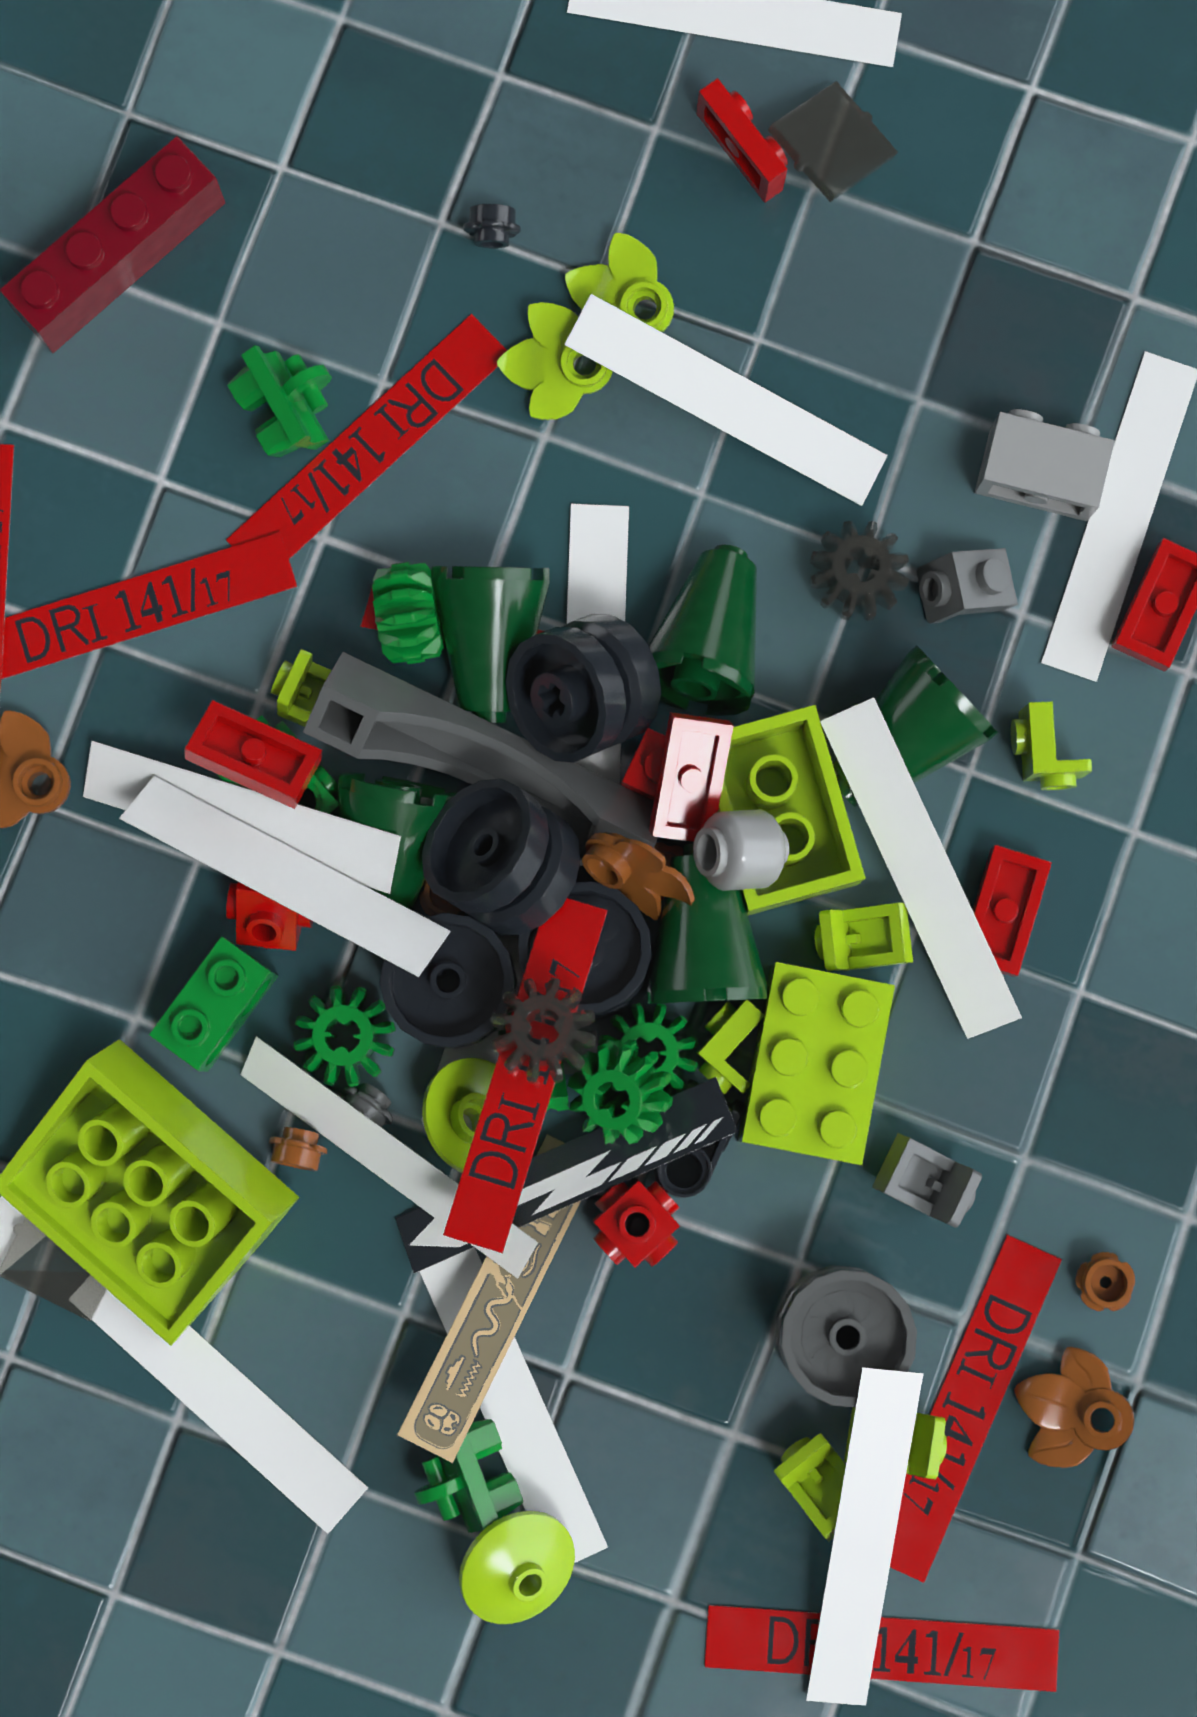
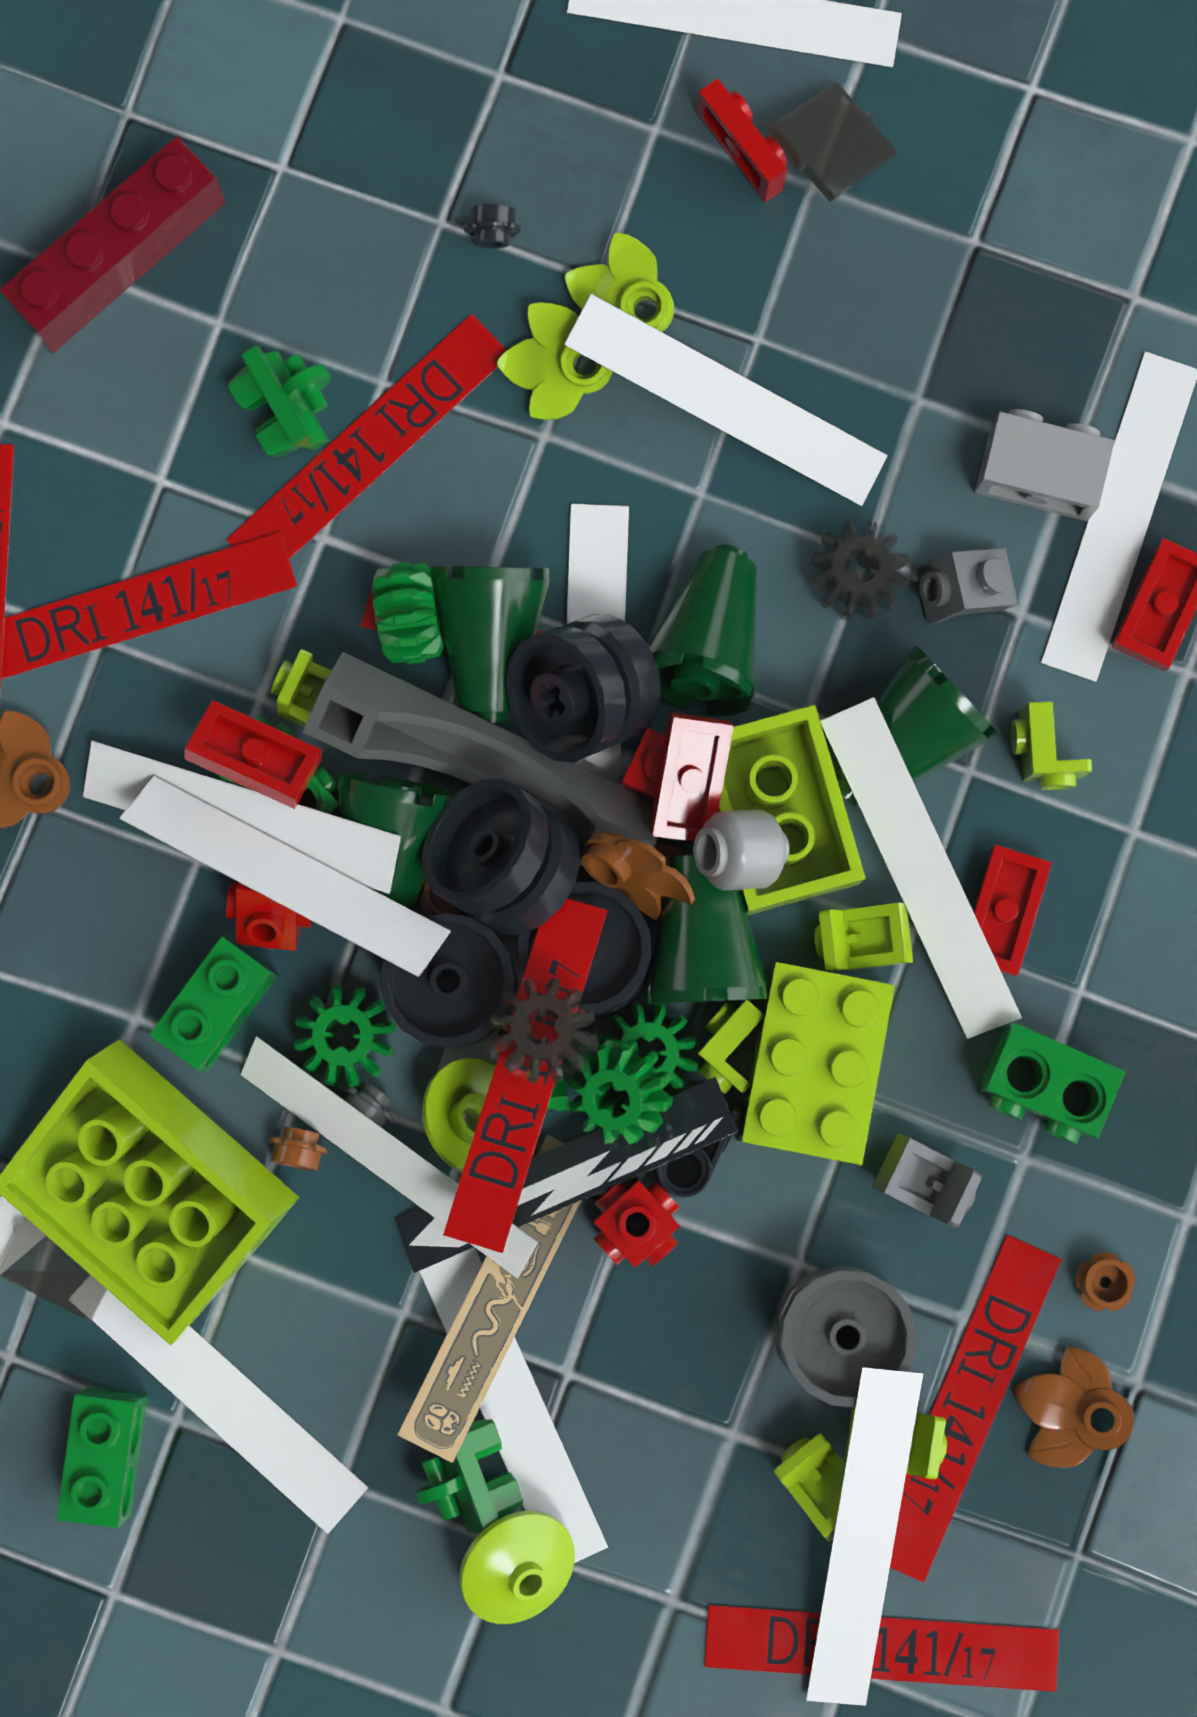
none -> green brick [56,1387,148,1528]
none -> green brick [977,1023,1126,1145]

